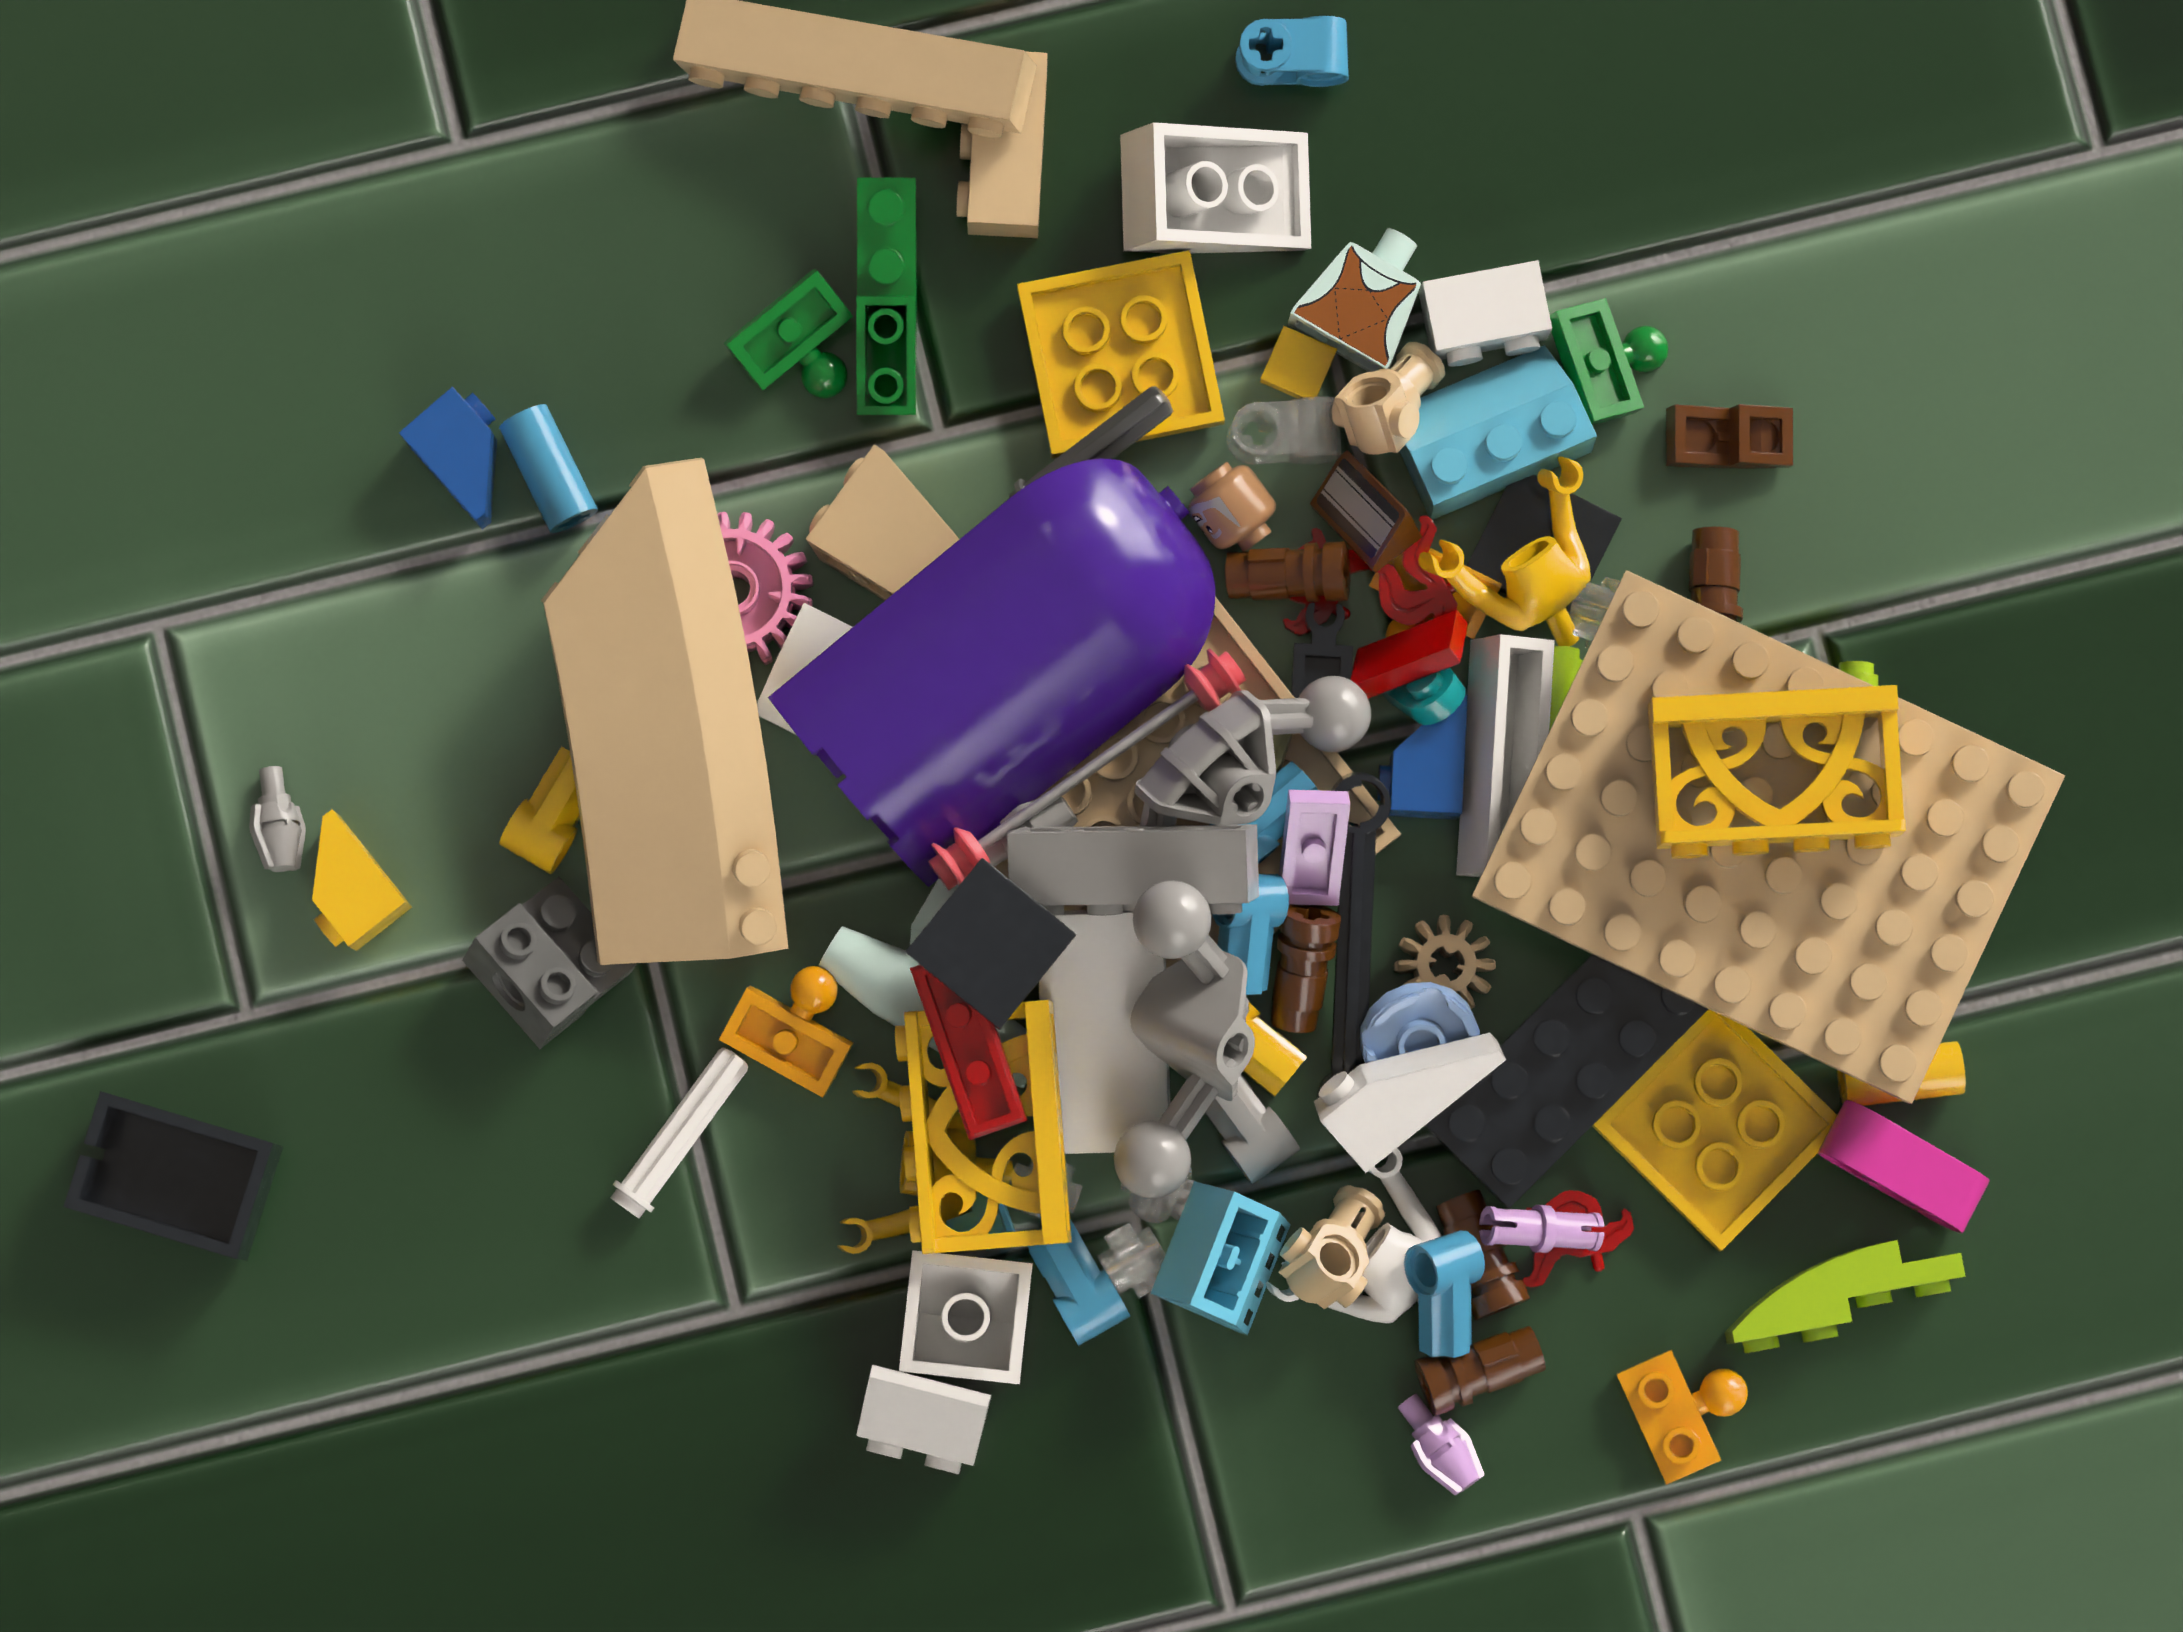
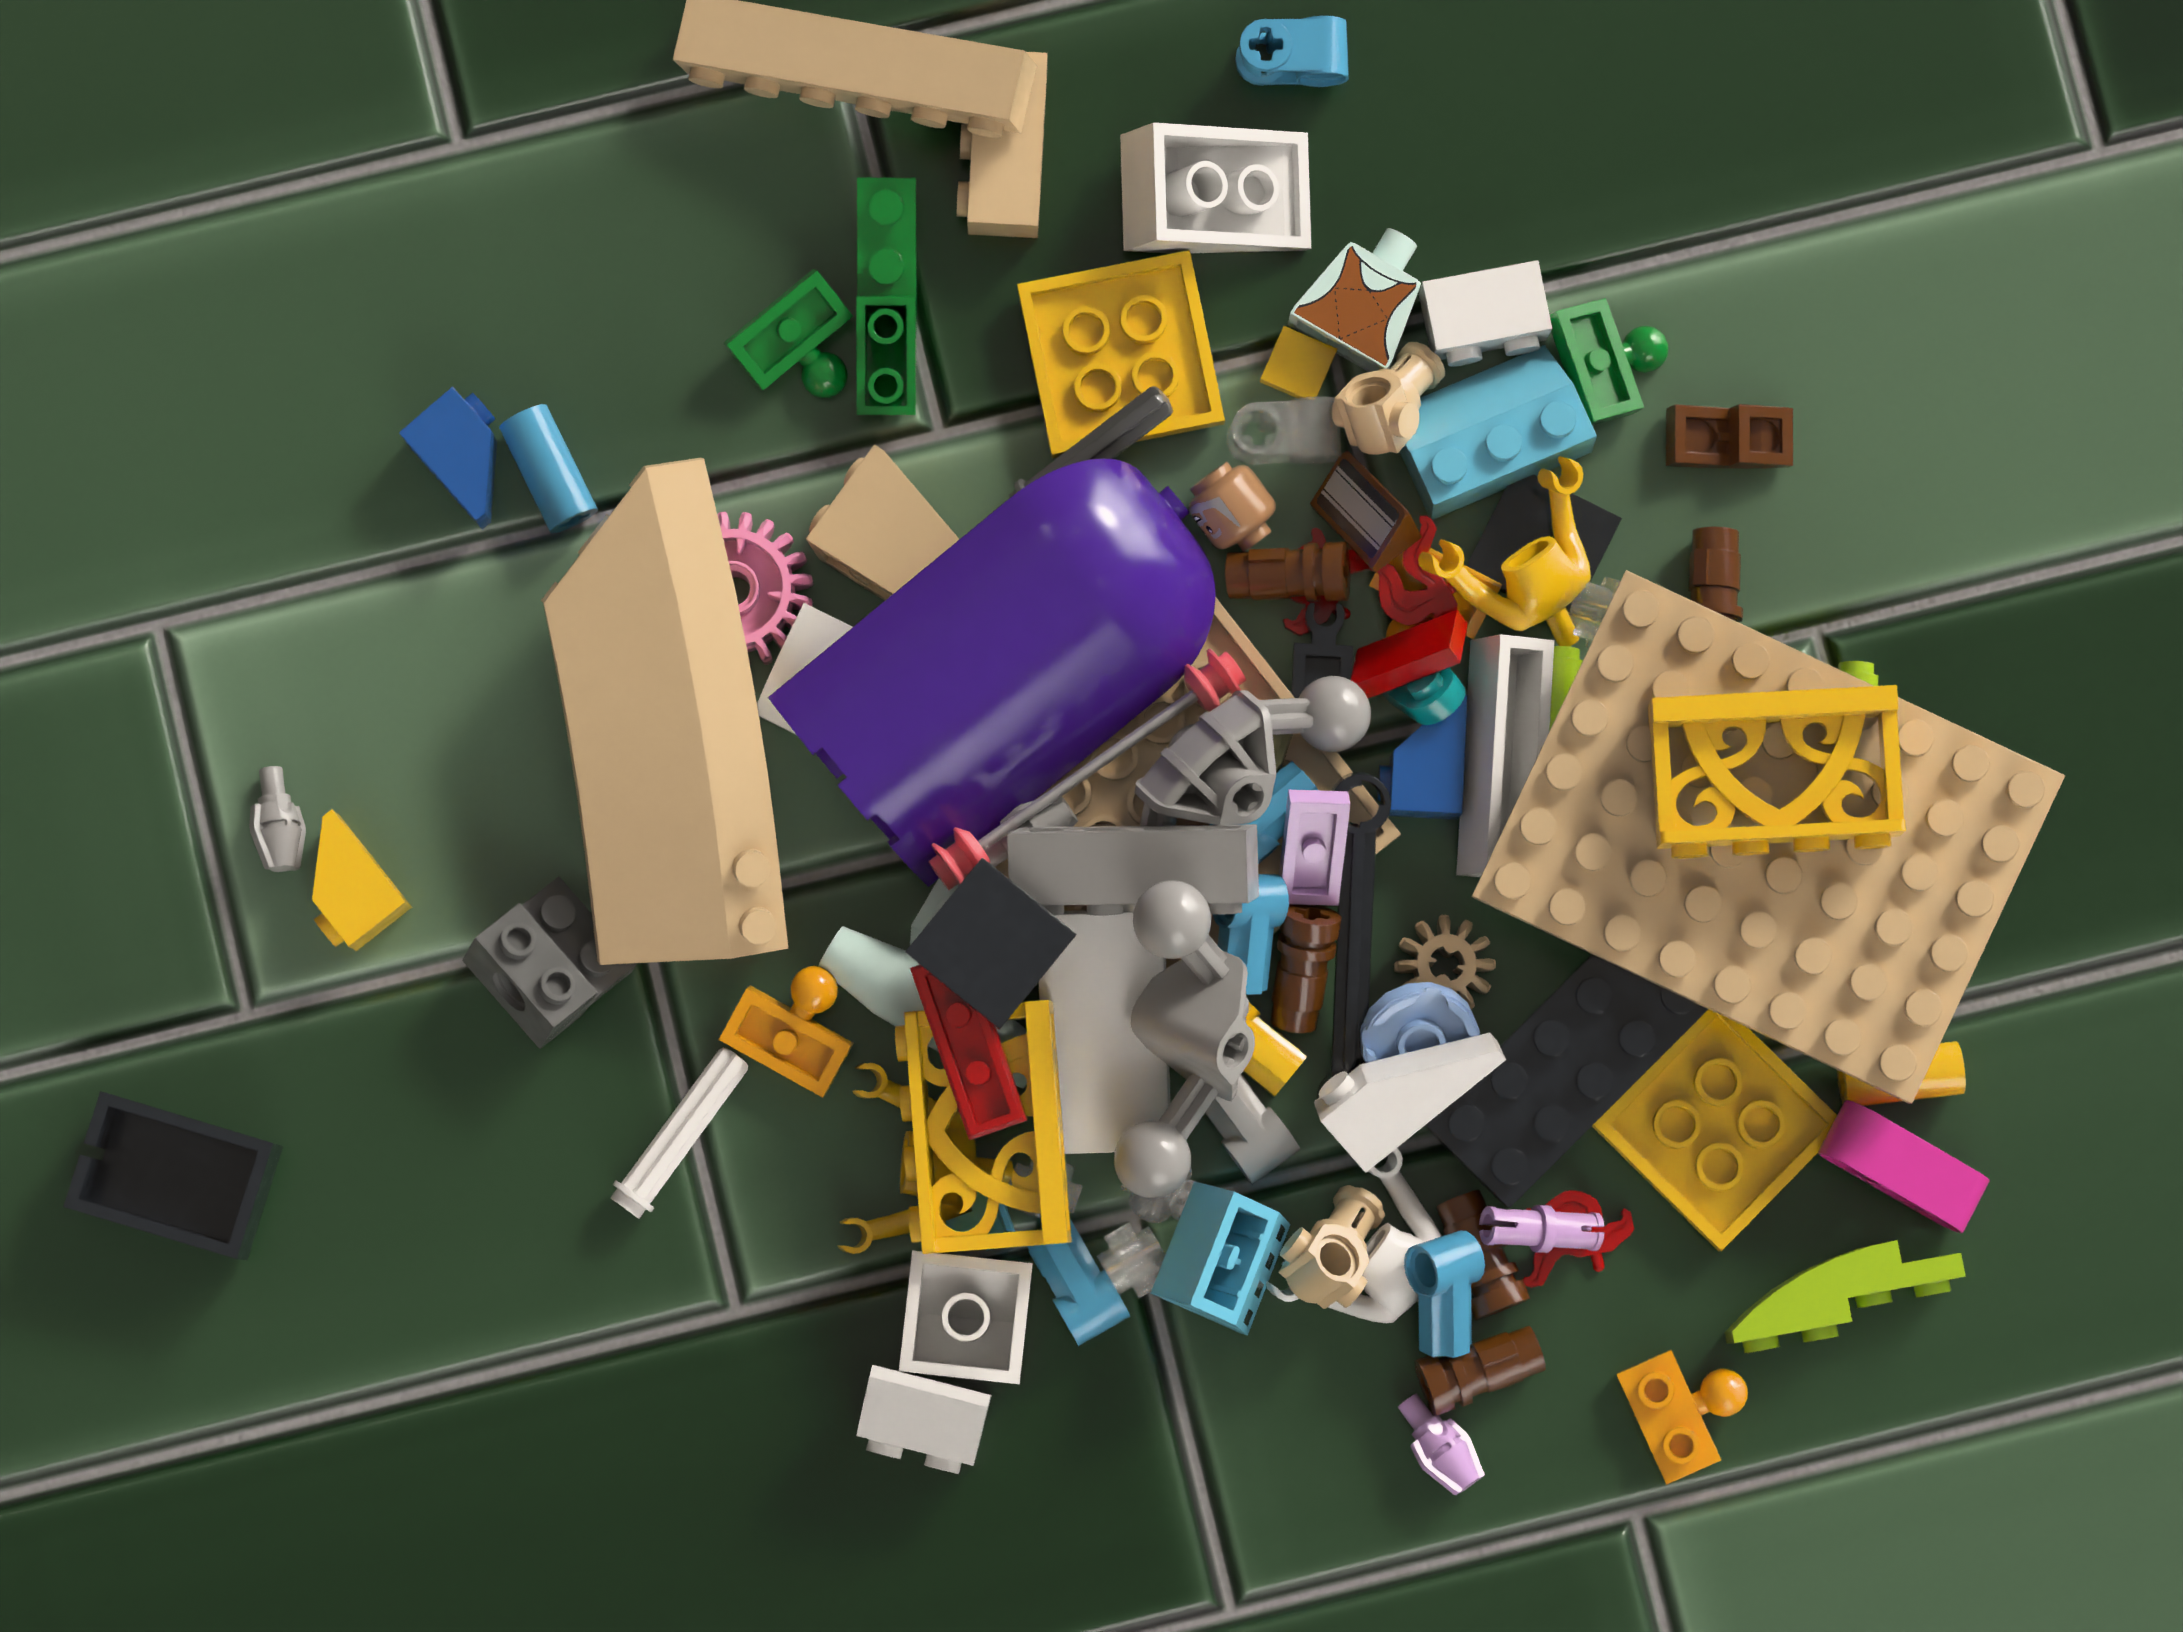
yellow piece [499,746,580,874] -> none

